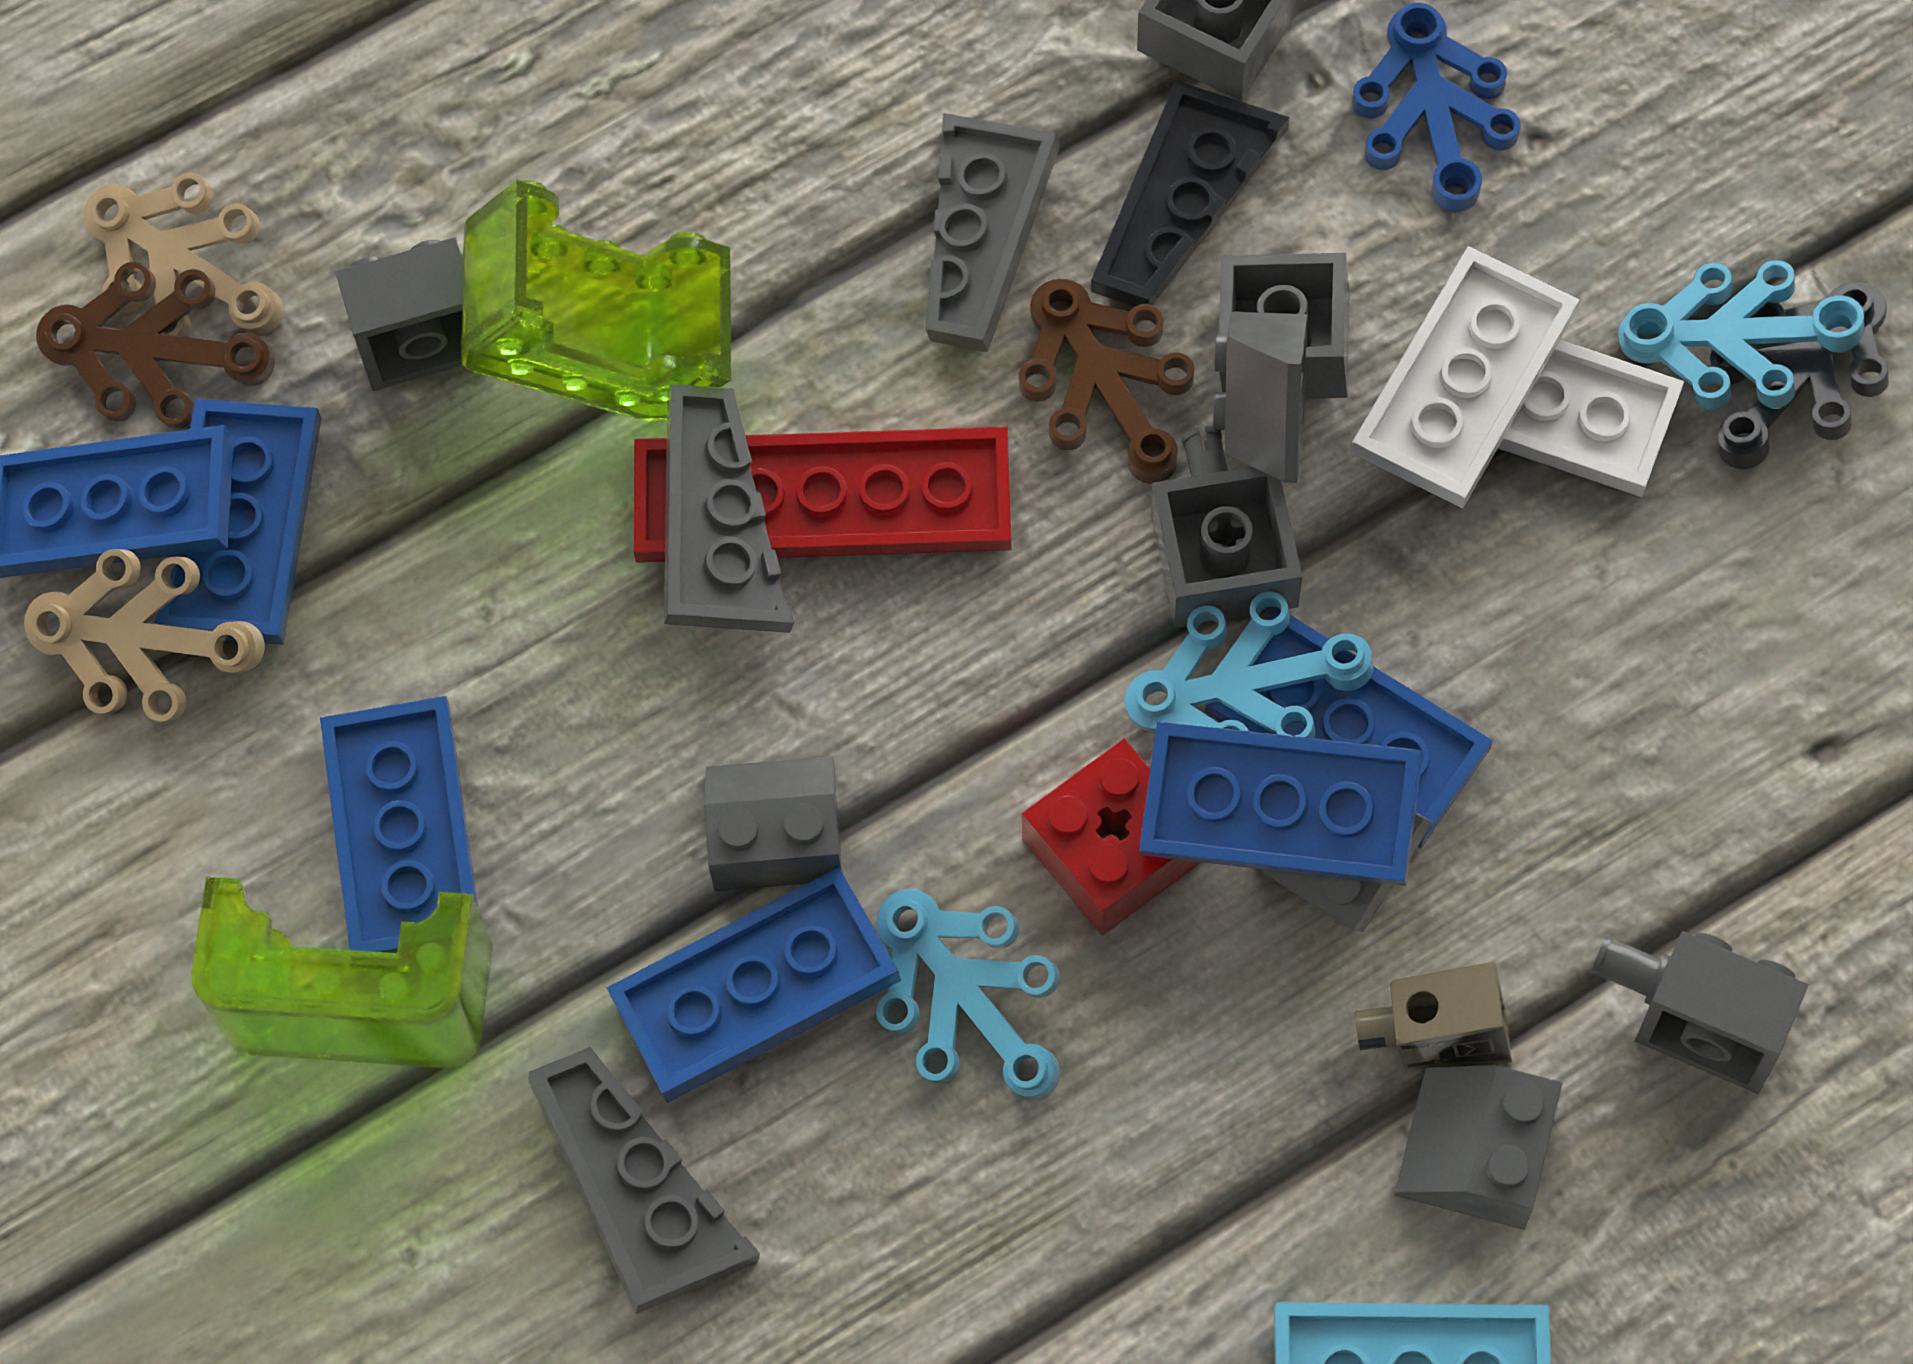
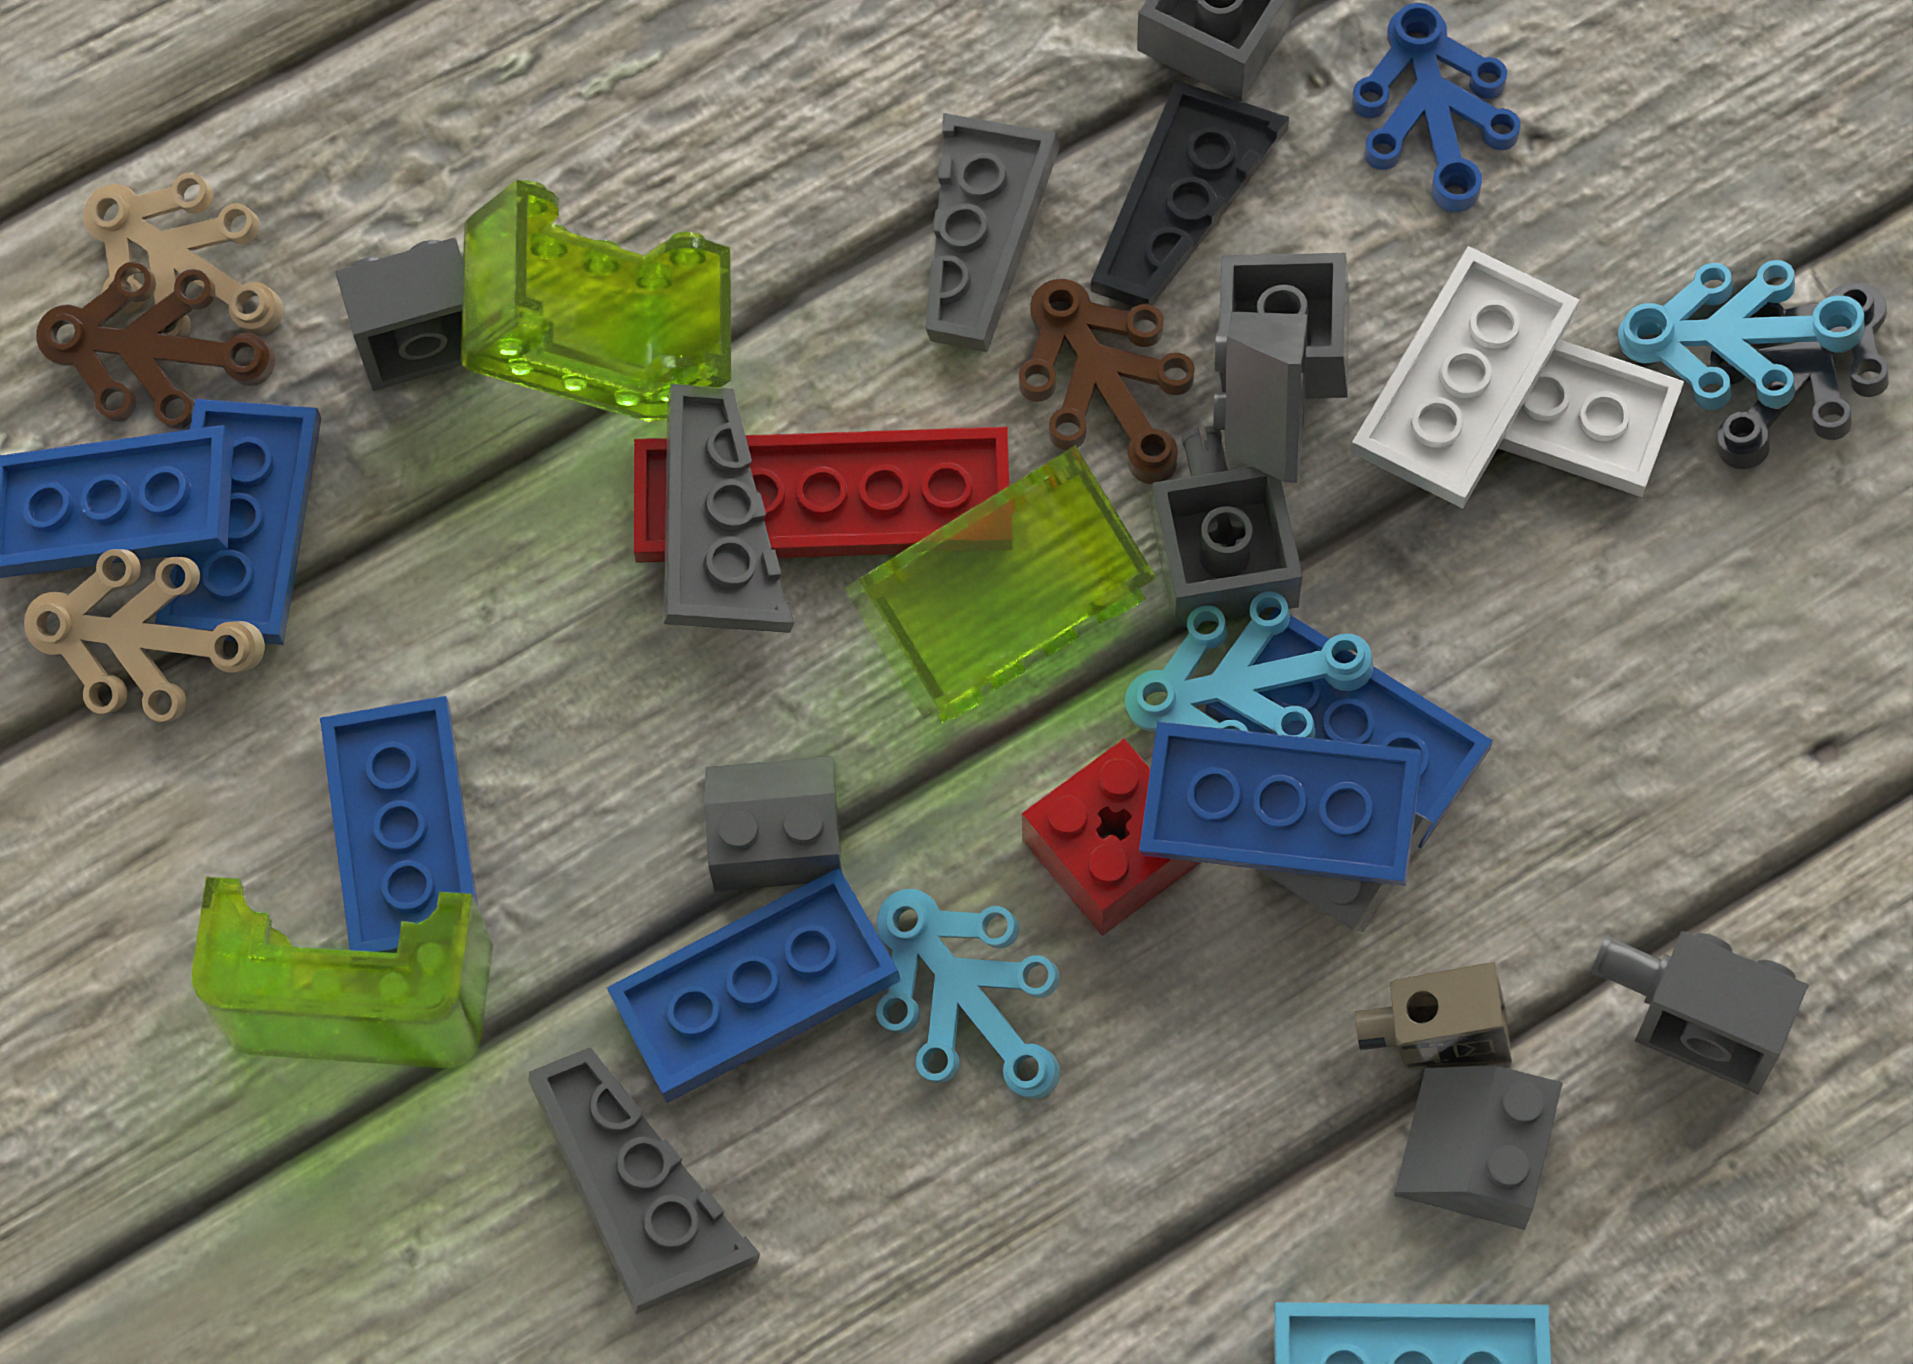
none -> clear neon green windscreen [843,445,1157,723]

